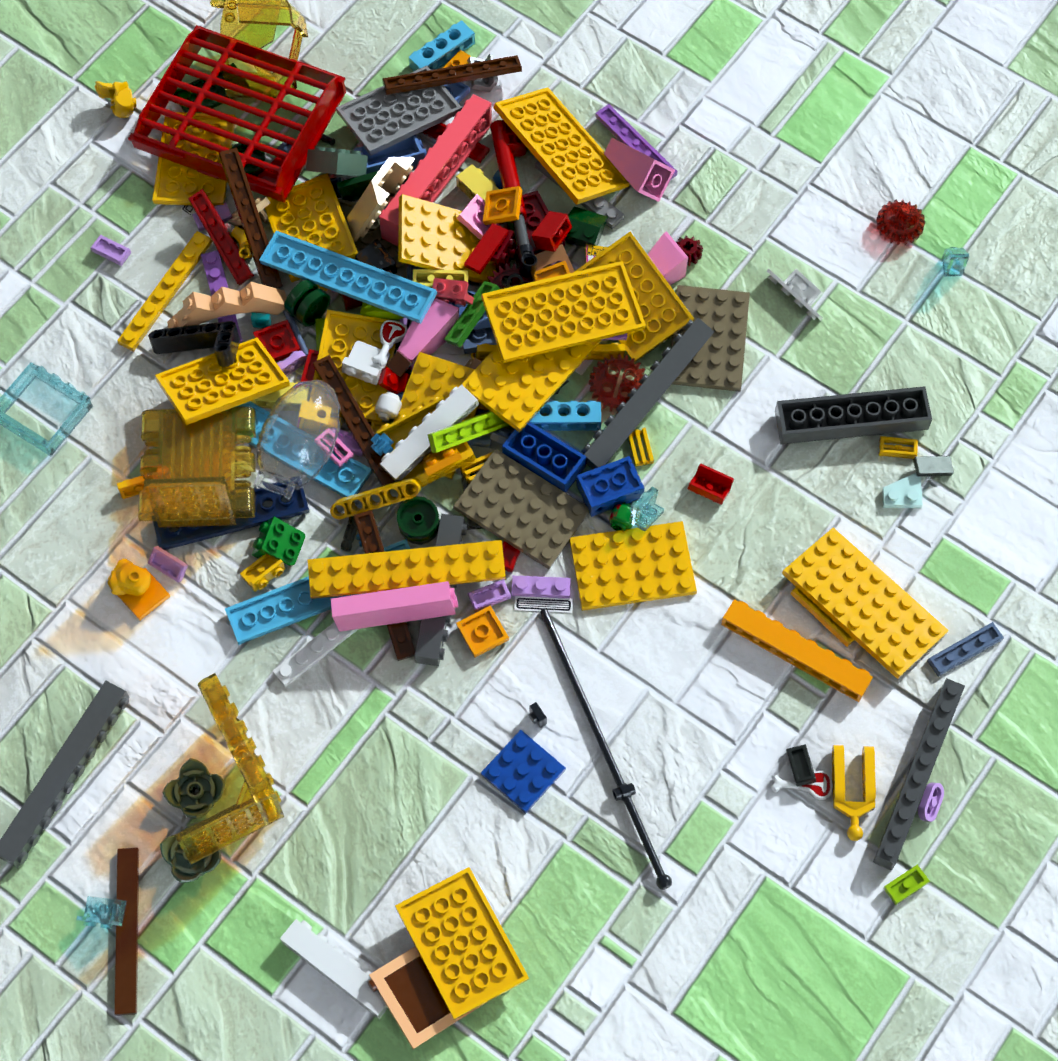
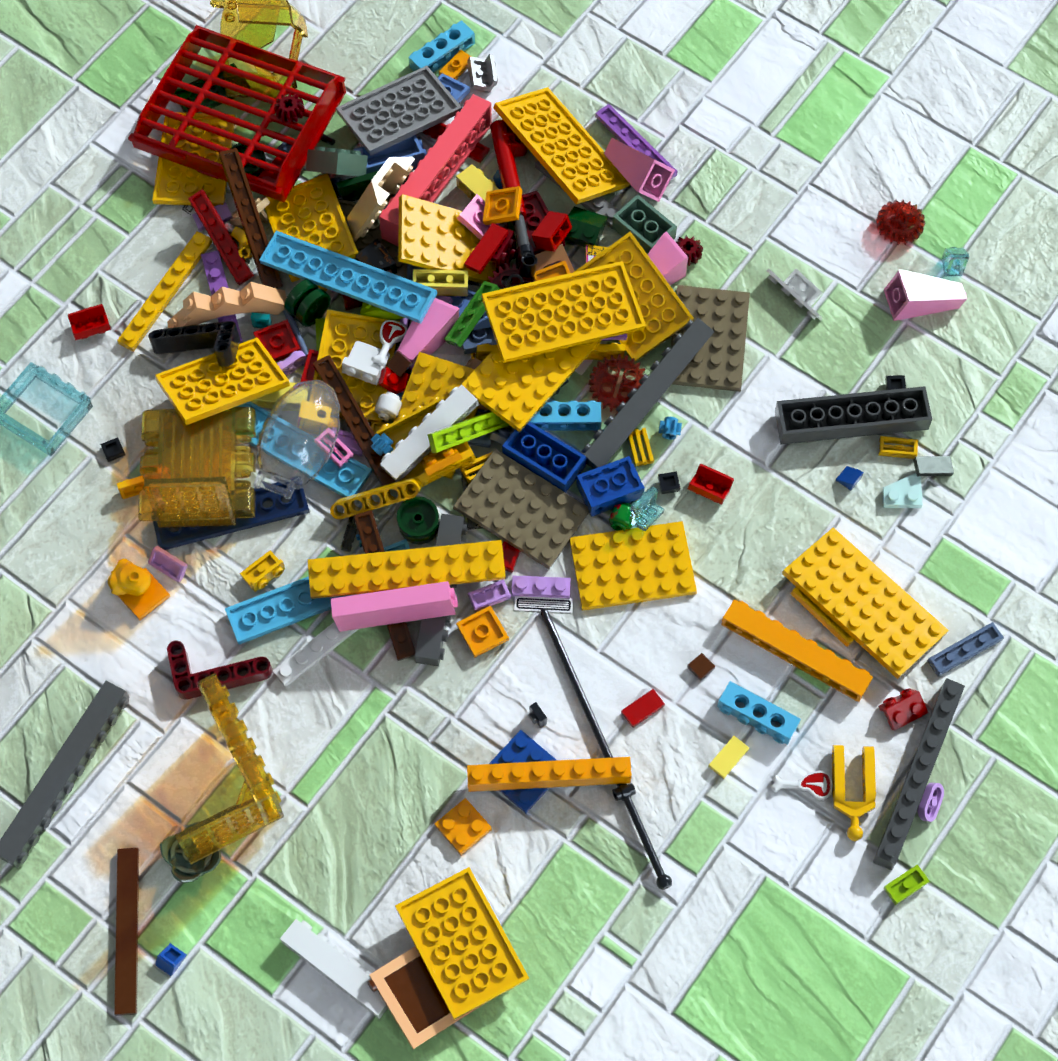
clear light blue bracket [76,896,127,929] -> none
lavender plate [90,235,131,266] -> none
yellow head [94,81,137,119] -> none
sand green brick [162,758,225,819] -> none
green bracket [252,517,305,566] -> none
reddish brown tile [382,55,522,95] -> none
coral bracket [432,278,474,307] -> none
pearl dark grey tile [786,744,816,787] -> none
none -> red bracket [68,304,111,340]
none -> black tile [100,437,125,462]
none -> blue slope [155,943,187,976]
none -> dark red beam [167,640,273,700]
none -> dark red gear [274,93,305,124]
none -> light orange plate [434,798,492,855]
none -> light orange brick [467,757,632,792]
none -> sand green brick [612,194,677,254]
none -> red tile [621,689,665,728]
none -> black plate [658,471,681,495]
none -> dark azure gear [659,417,682,440]
none -> reddish brown tile [687,653,715,681]
none -> light yellow tile [708,736,749,779]
none -> medium azure brick [717,681,801,745]
none -> blue slope [836,466,864,491]
none -> red bracket [878,688,928,731]
none -> bright pink slope [884,270,967,321]
none -> black plate [885,375,906,390]

